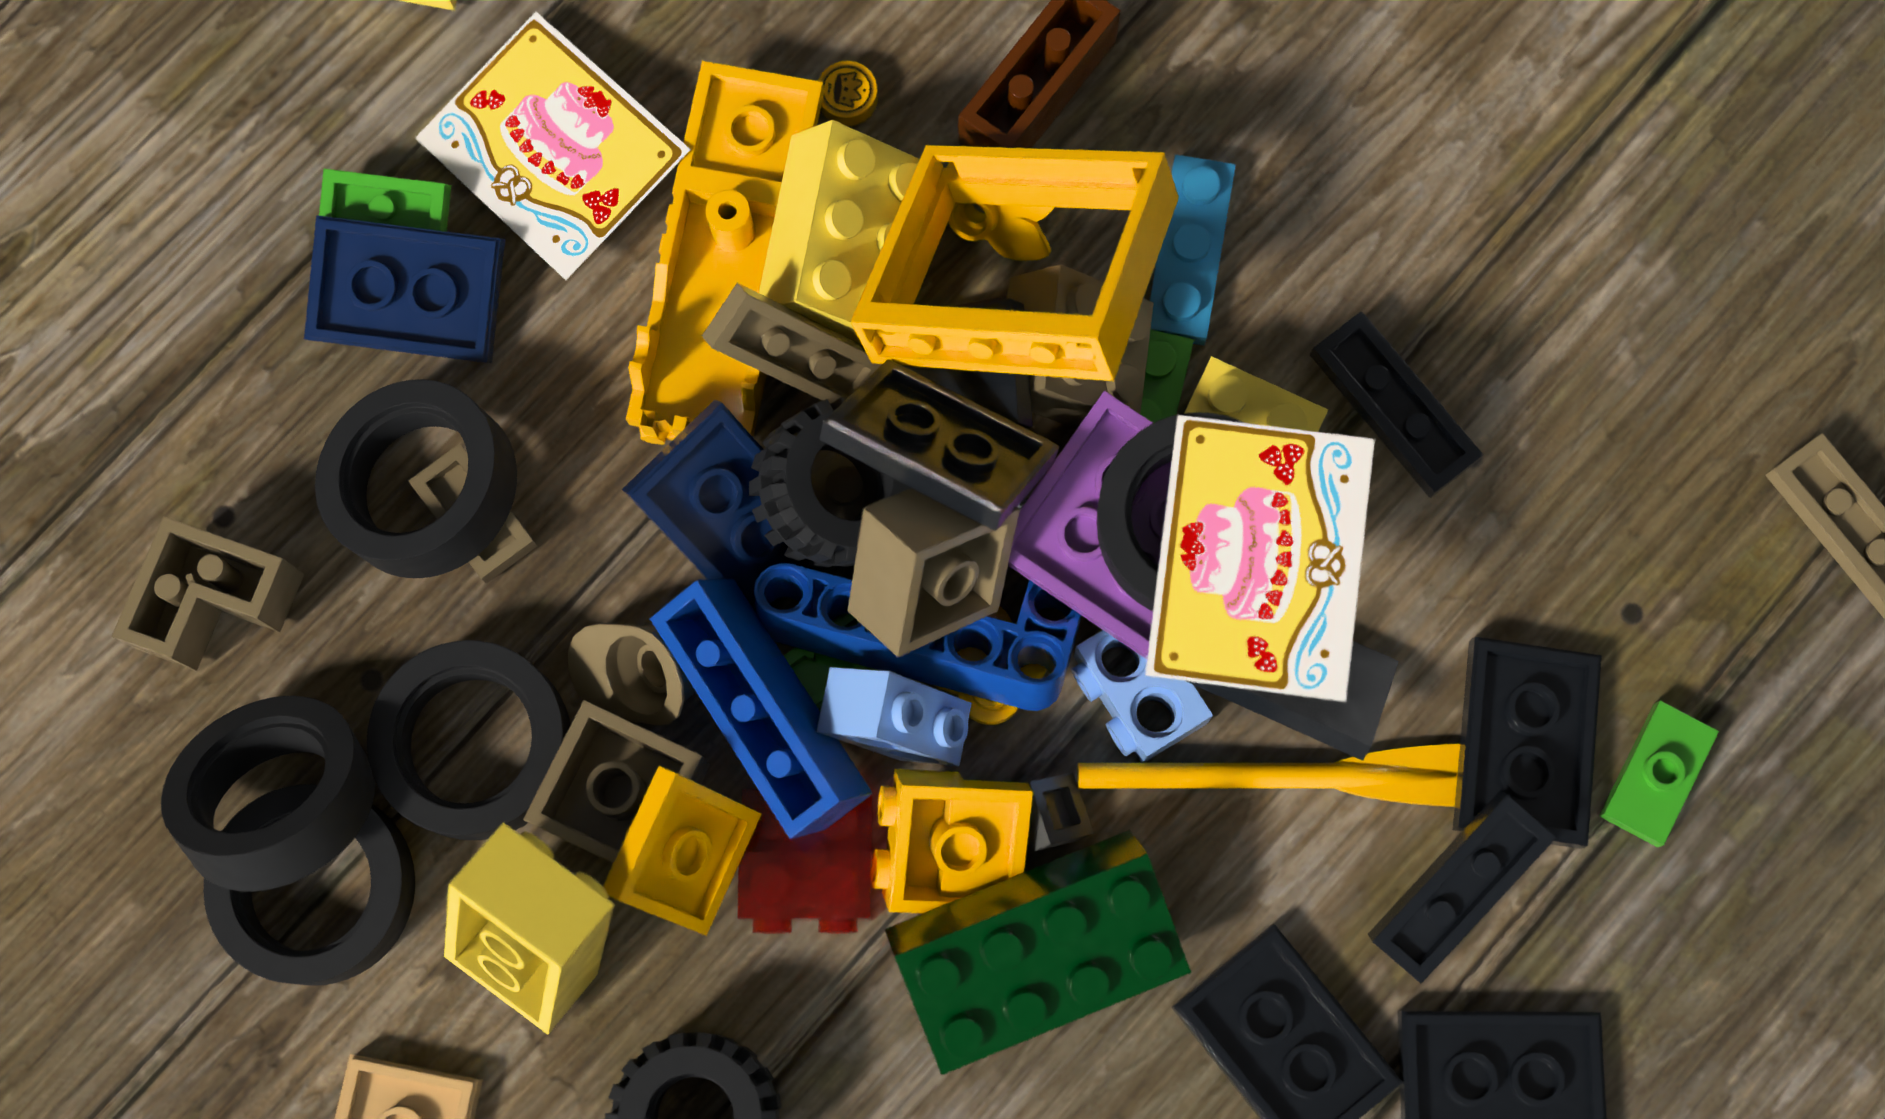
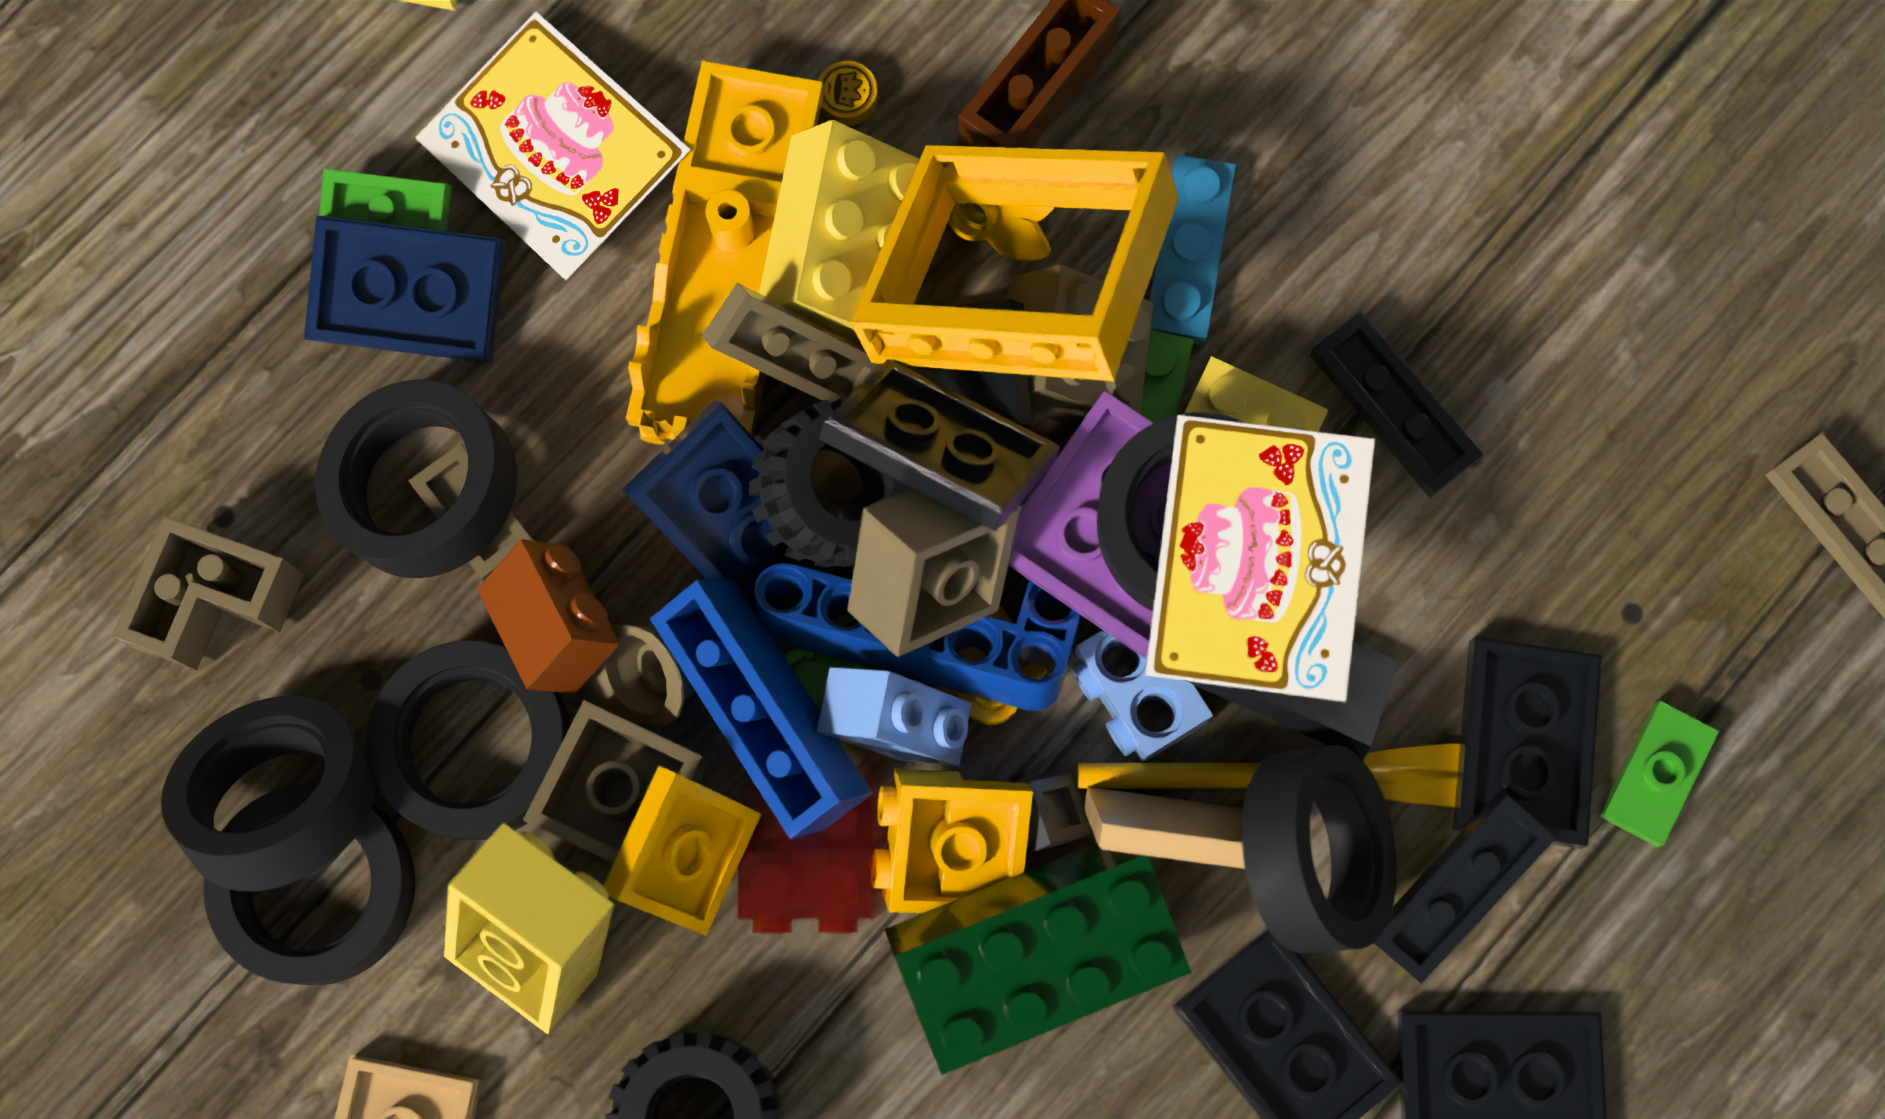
none -> dark orange brick [477,539,620,693]
none -> tan tile [1084,787,1245,869]
none -> black tyre [1242,745,1397,954]

